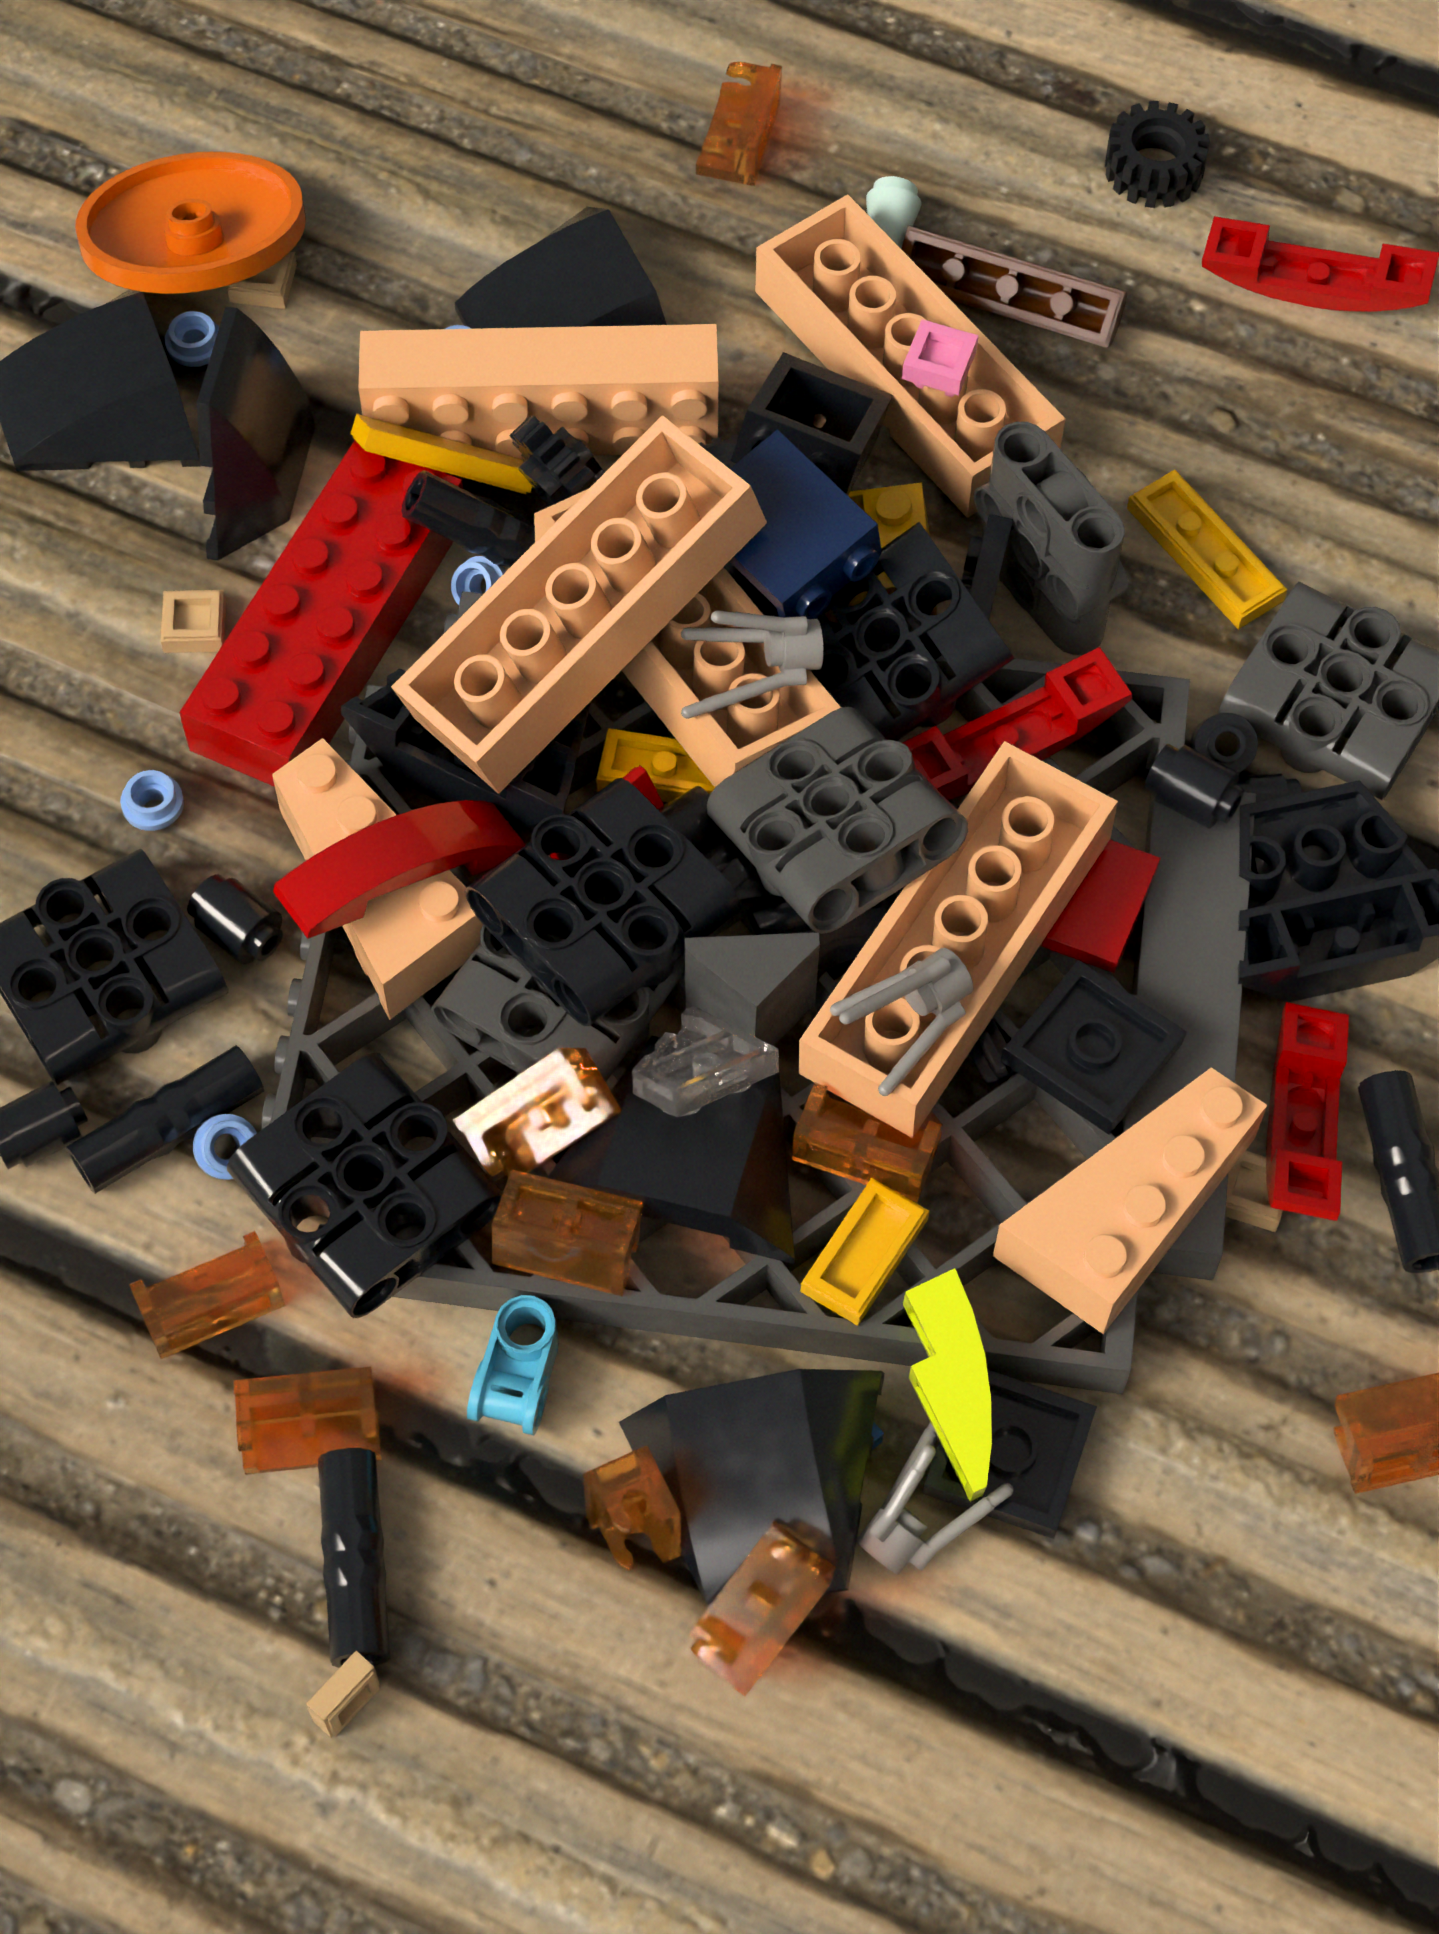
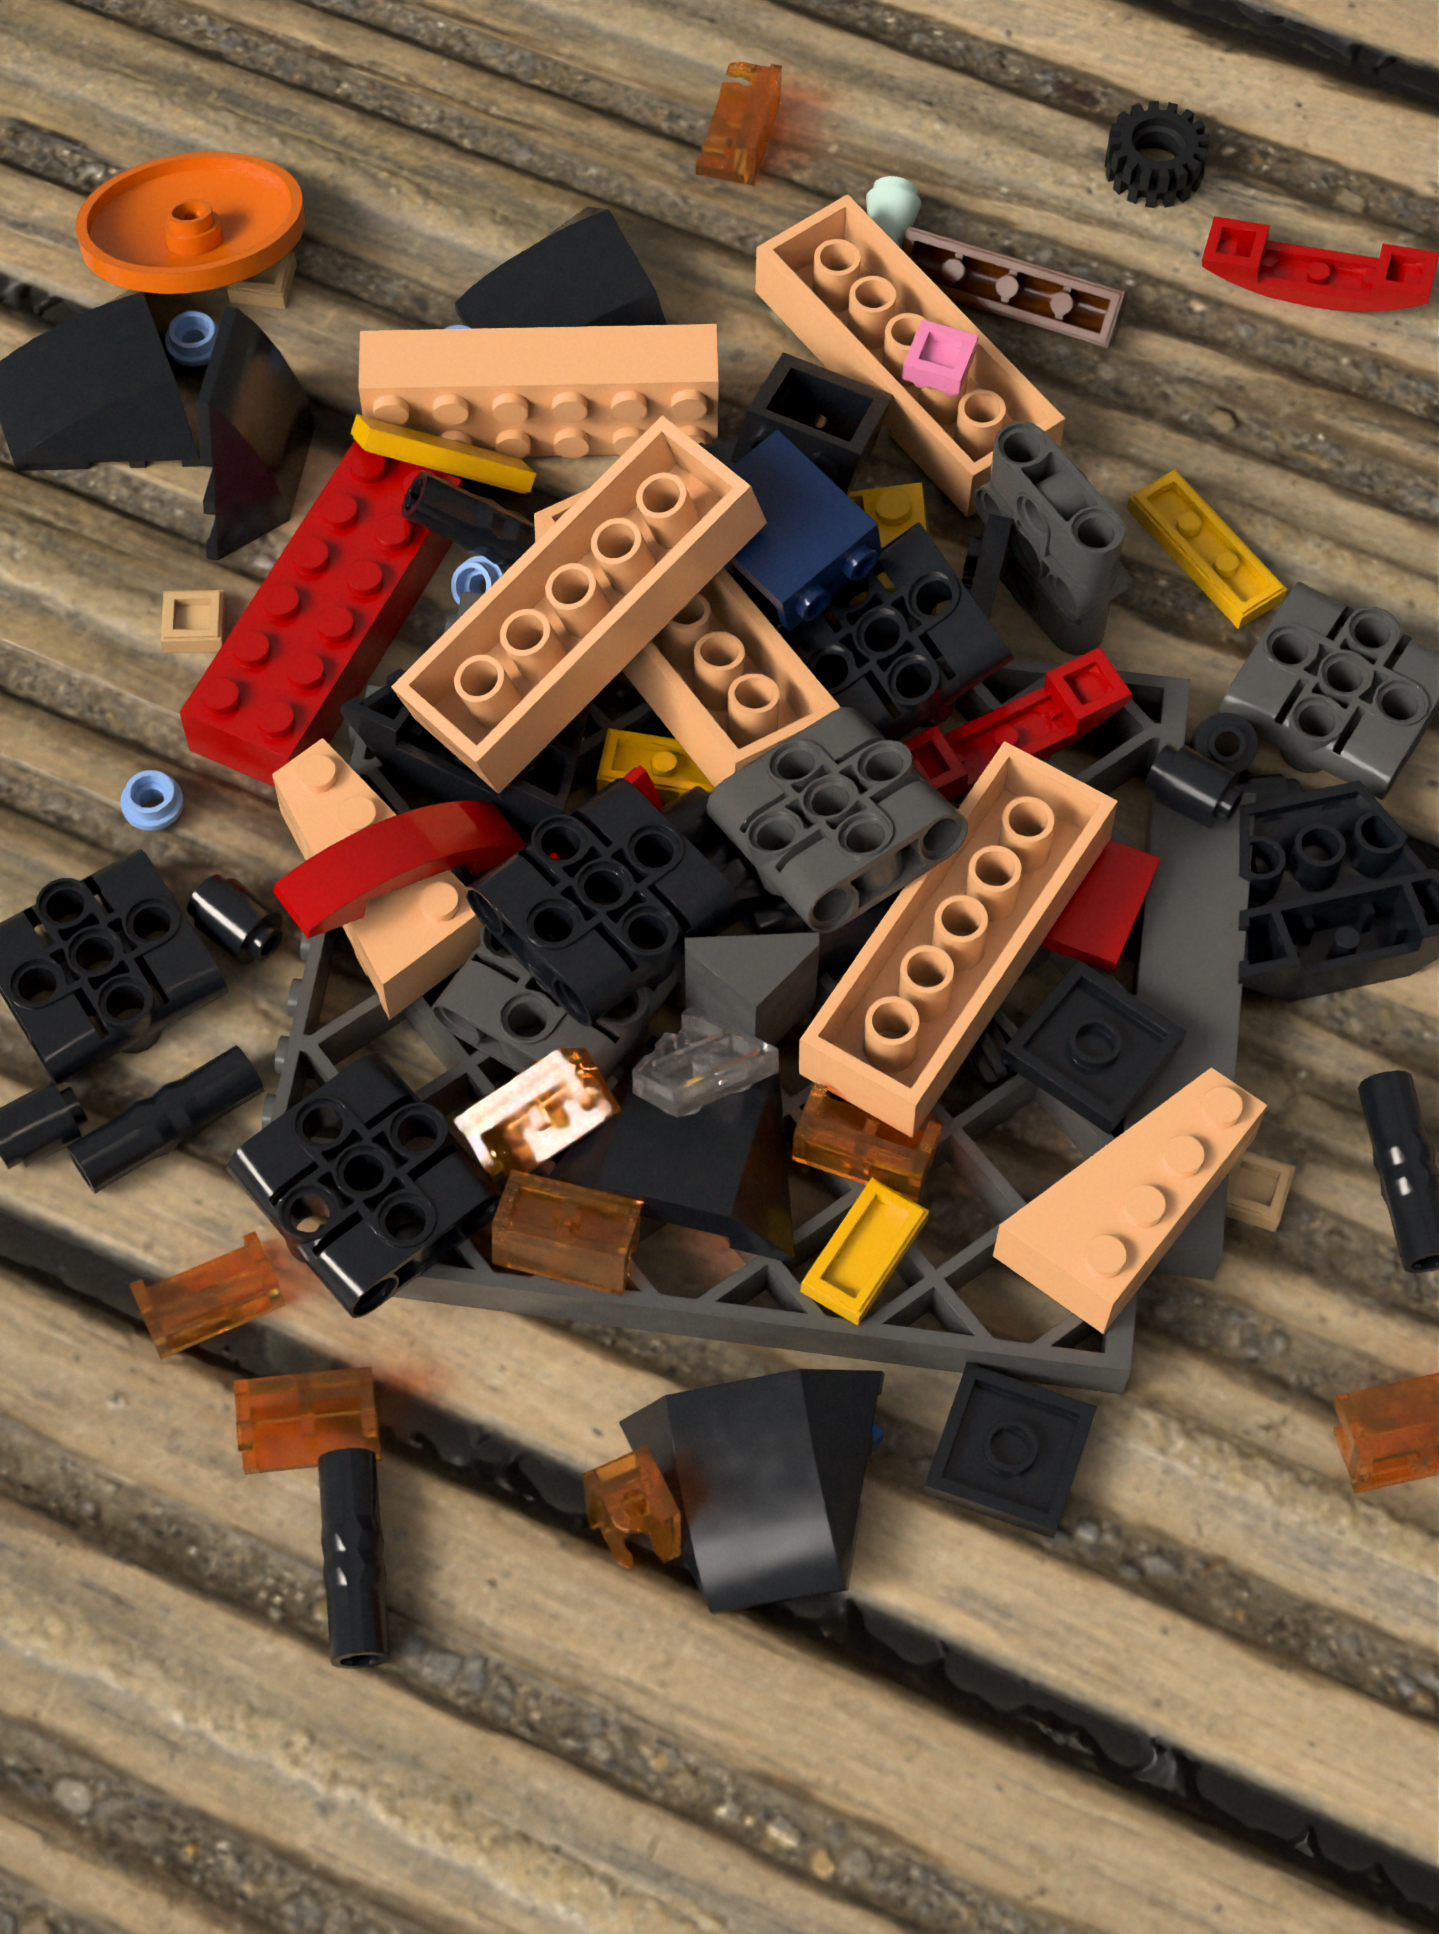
light blue plate [193,1114,257,1180] -> none
tan tile [306,1651,380,1737] -> none
medium azure piece [467,1295,559,1436] -> none
black gear [509,416,605,506] -> none
light grey plant [681,610,823,719] -> none
clear orange hinge [689,1521,836,1696] -> none
light grey plant [830,948,973,1096] -> none
light grey plant [857,1422,1014,1575] -> none
neon yellow slope [903,1268,992,1502] -> none
red slope [1266,1002,1349,1221] -> none

